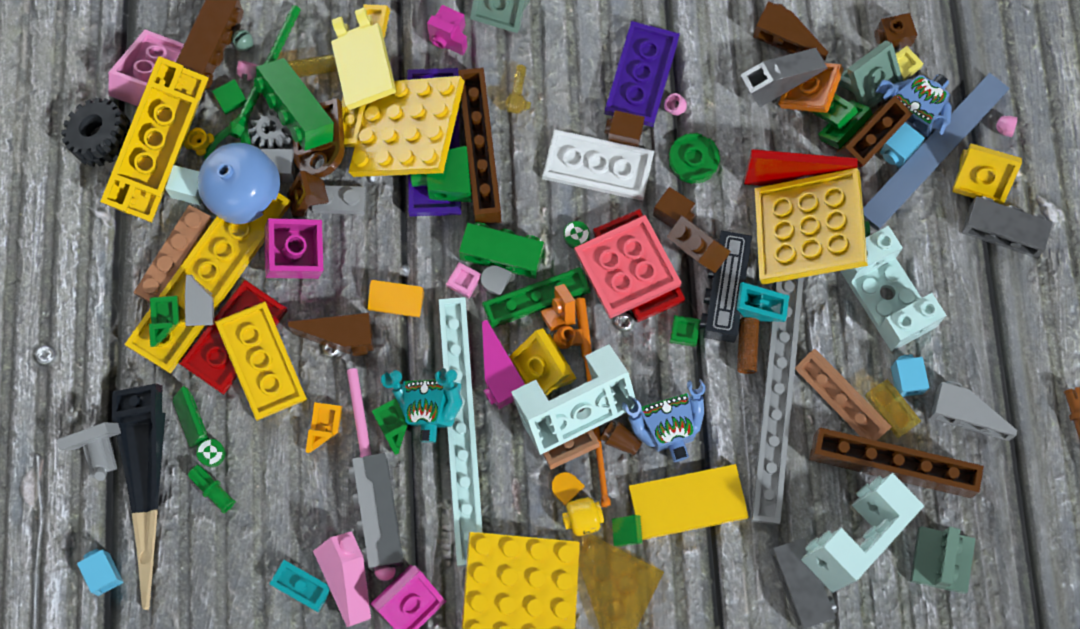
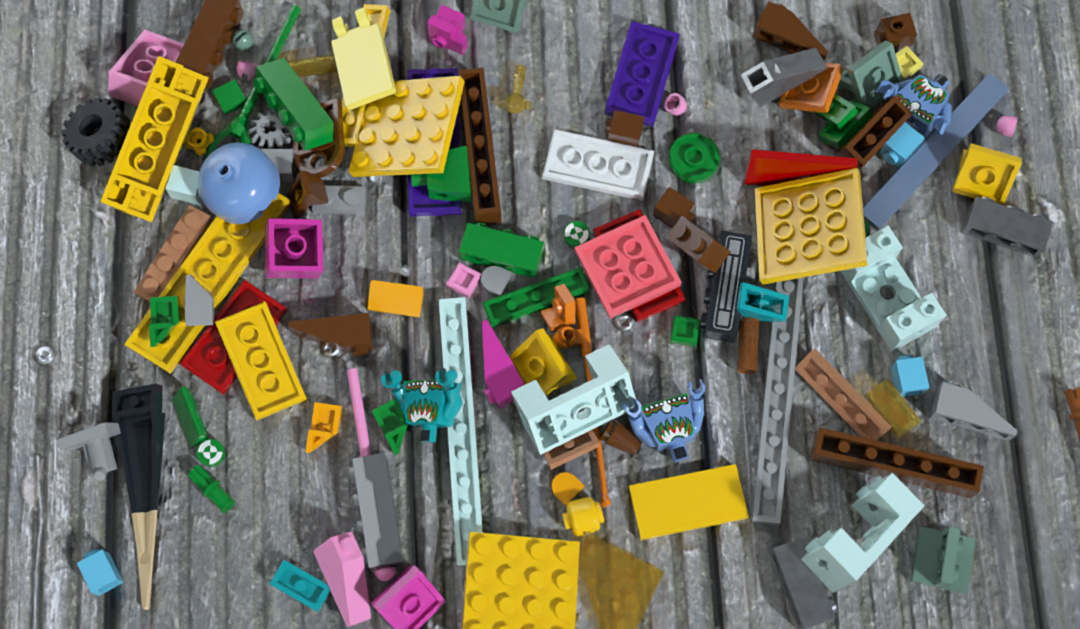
green tile [612,515,643,547] -> none

